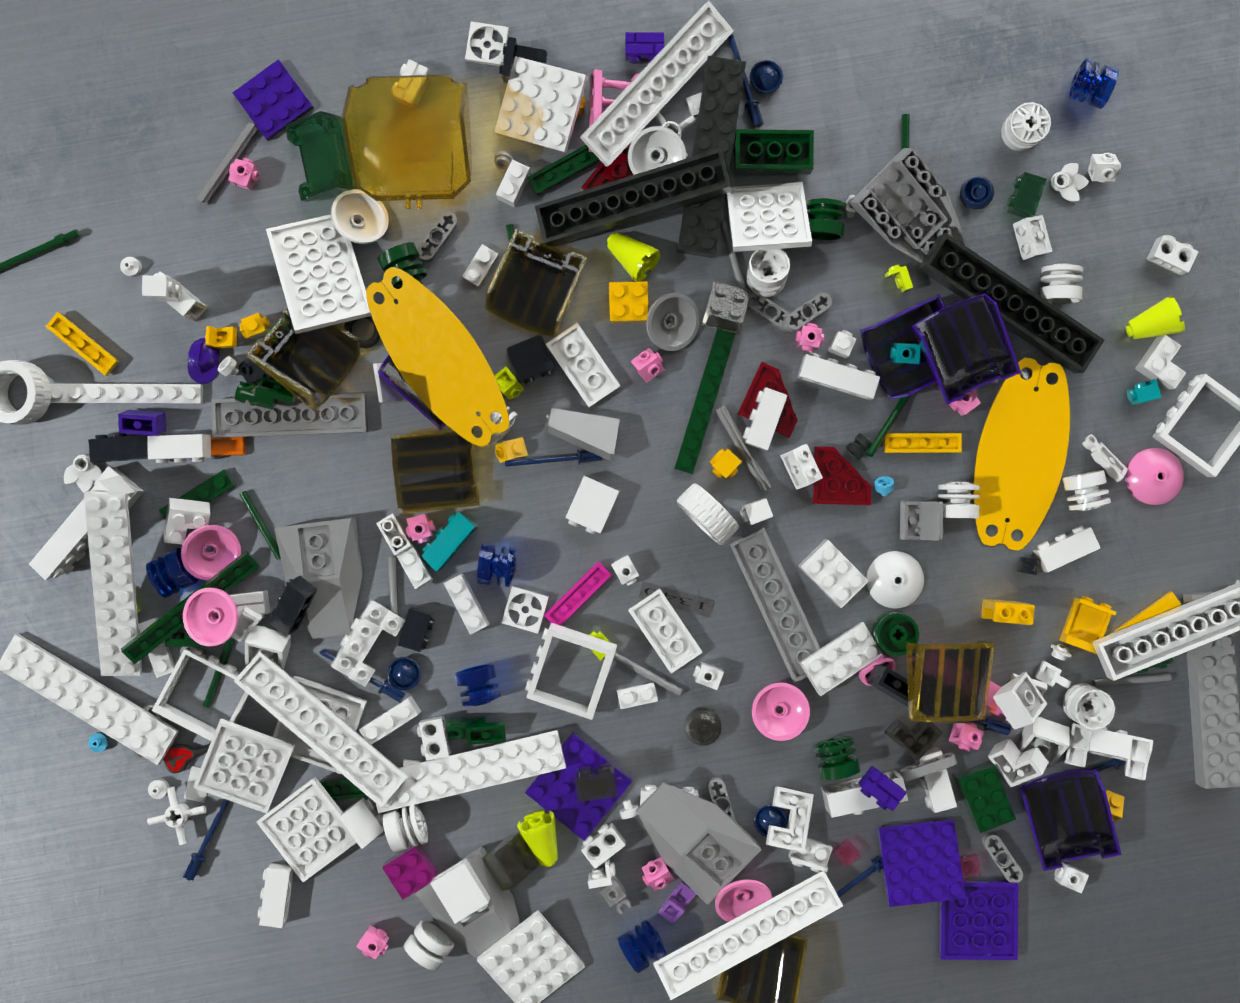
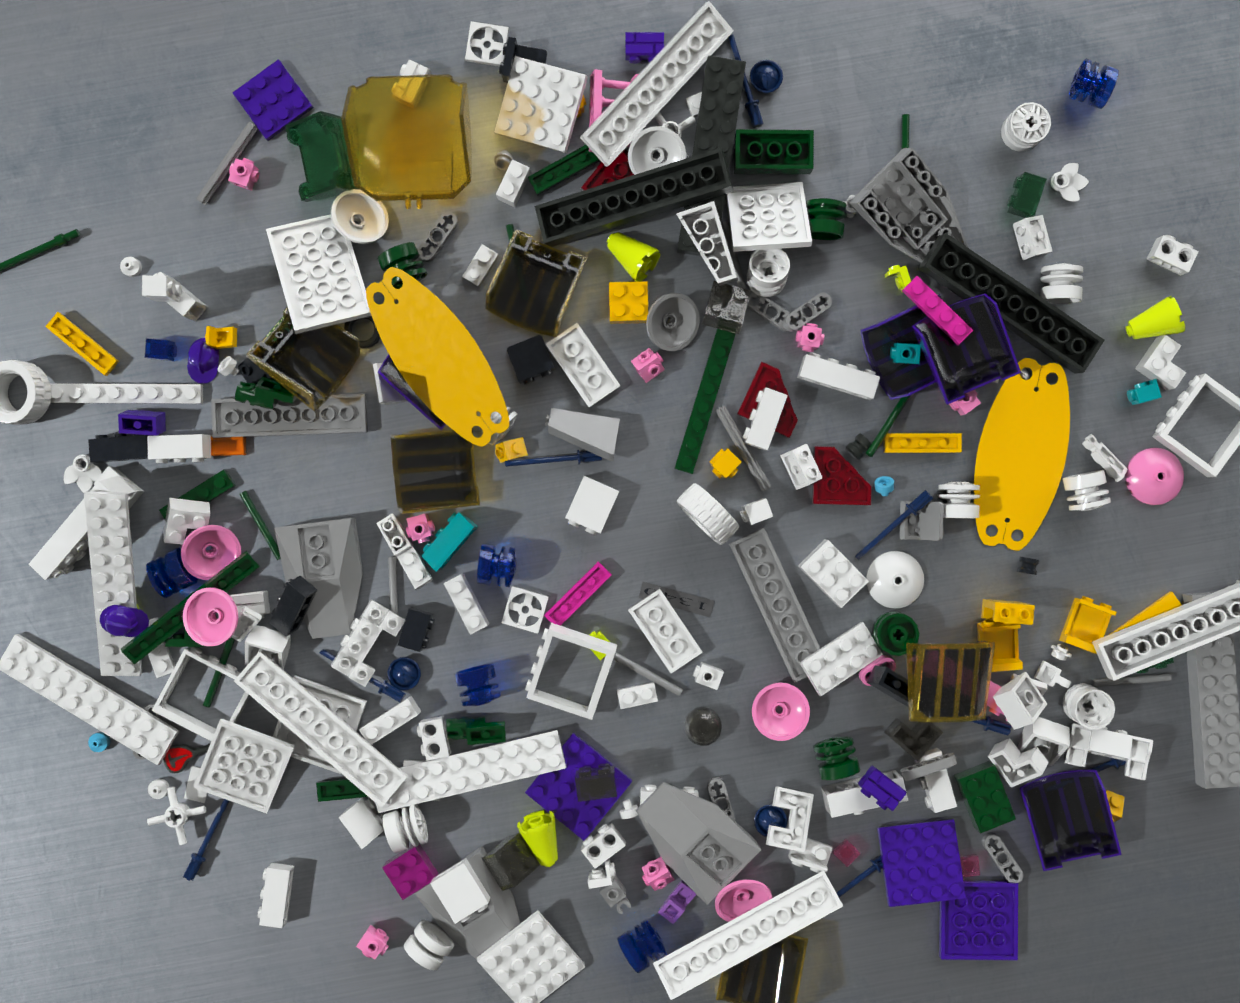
yellow brick [239,313,271,340] -> none
white plate [257,777,357,882] -> none
neon yellow bracket [494,366,524,401] -> none
white brick [611,555,639,586] -> none
white brick [828,330,856,359] -> none
bright pink brick [949,722,984,752] -> none
dark blue hat [960,176,994,210] -> none
white brick [1033,525,1100,572] -> none
white brick [1054,862,1089,893] -> none
white brick [1087,153,1121,183] -> none
none -> dark purple piece [100,605,149,637]
none -> clear blue brick [145,338,177,361]
none -> white wedge [677,201,738,286]
none -> dark blue piece [855,490,933,560]
none -> dark pink plate [902,276,973,345]
none -> yellow panel [977,619,1023,673]

